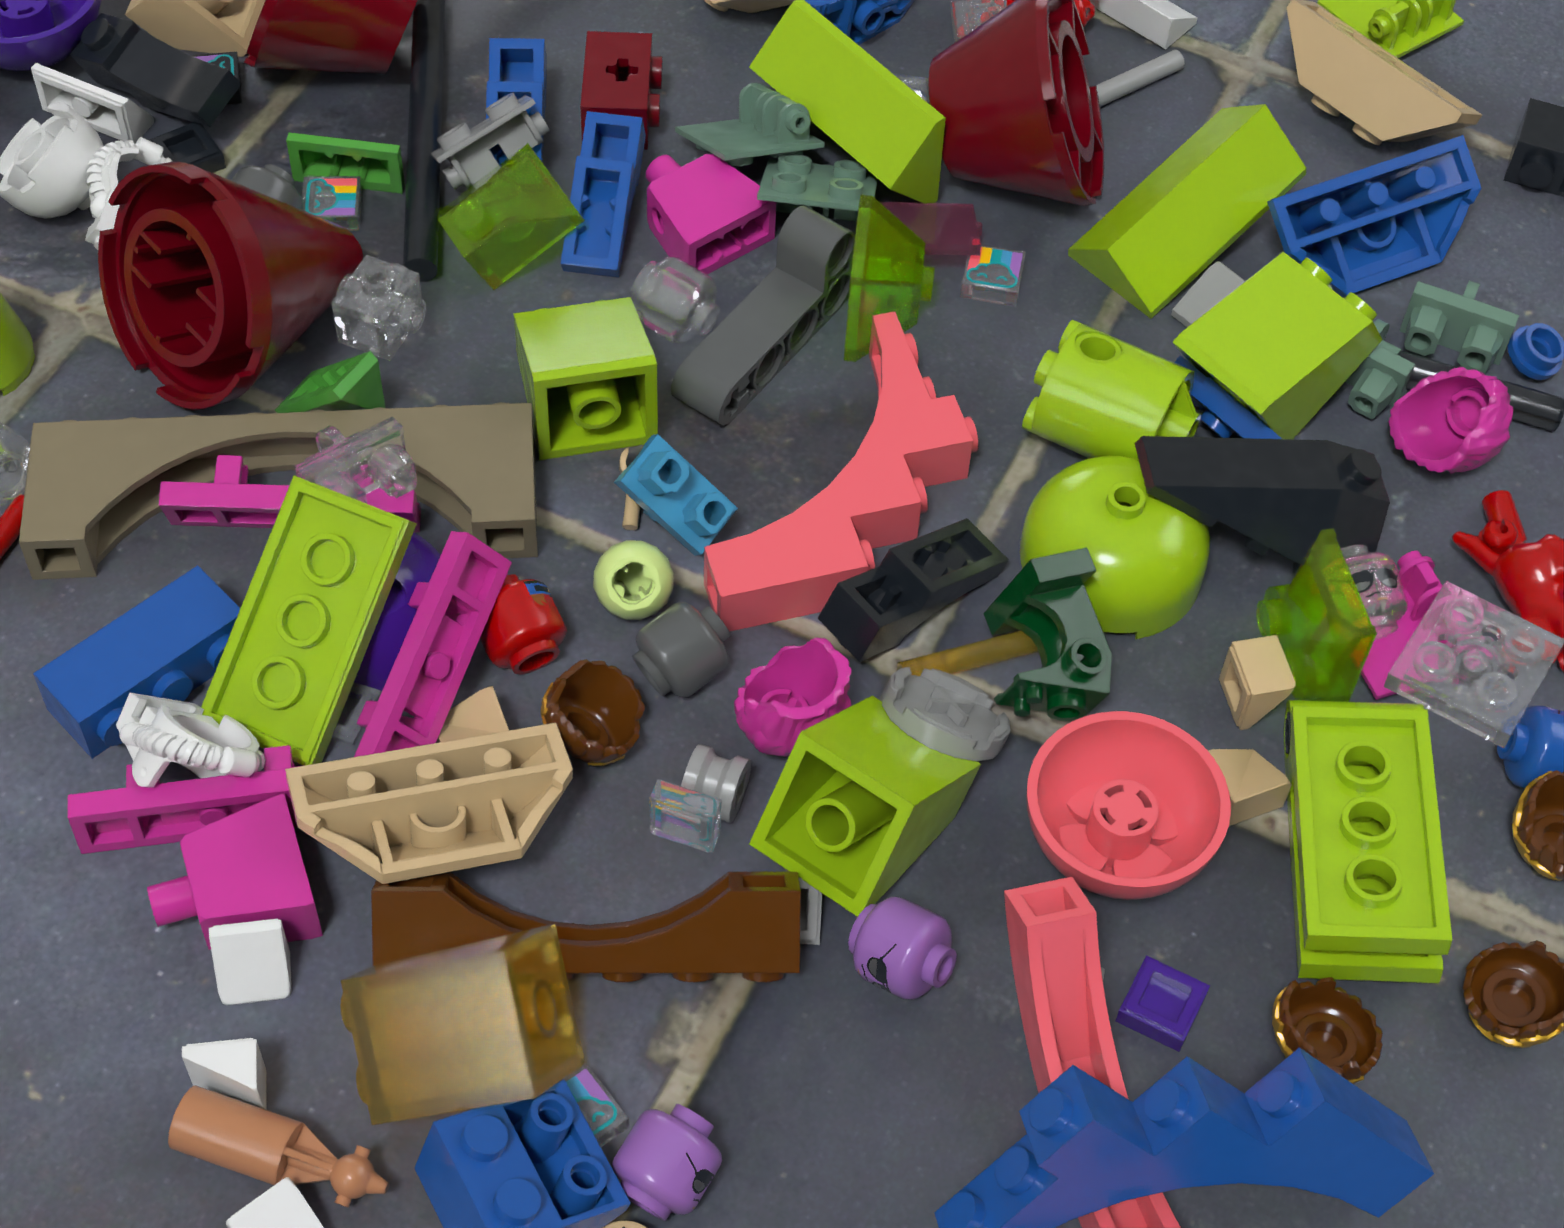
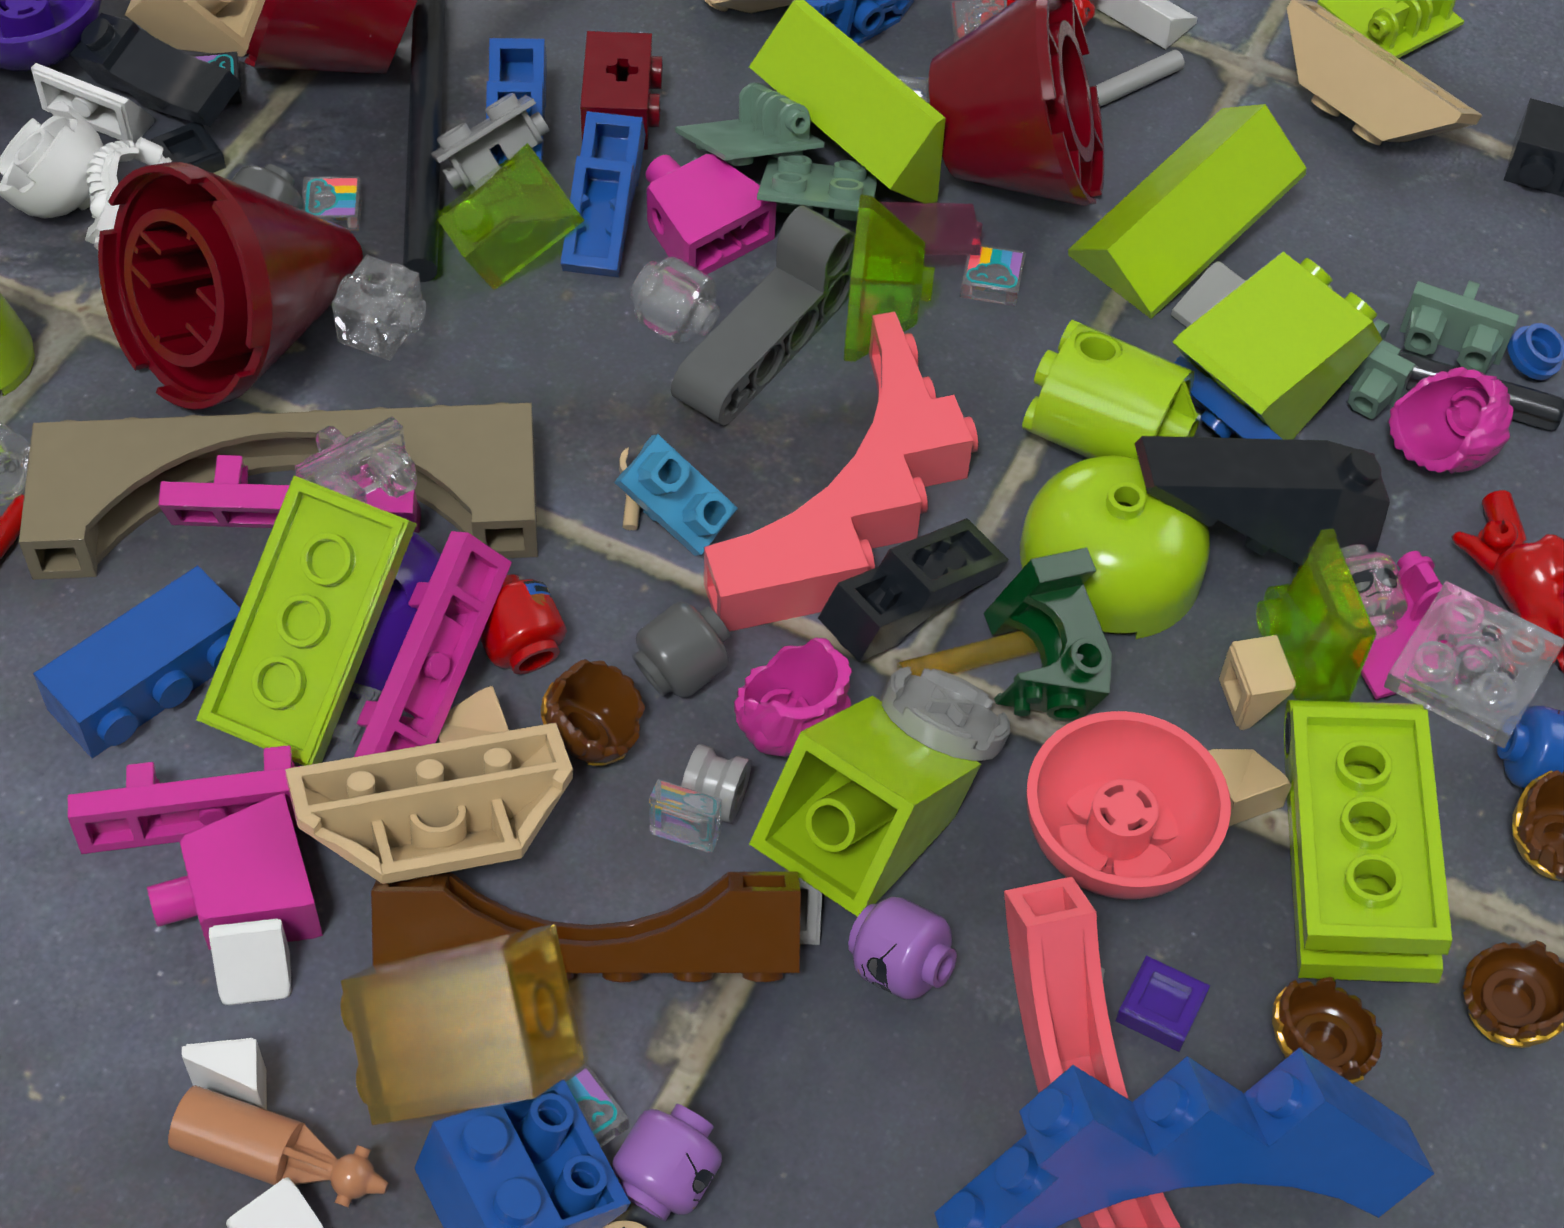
white piece [116,693,266,788] -> none
bright green slope [275,351,385,413] -> none
bright green slope [286,132,405,194] -> none
lime slope [513,297,658,460] -> none
yellowish green piece [593,540,674,620] -> none
blue wedge [1267,135,1481,297] -> none

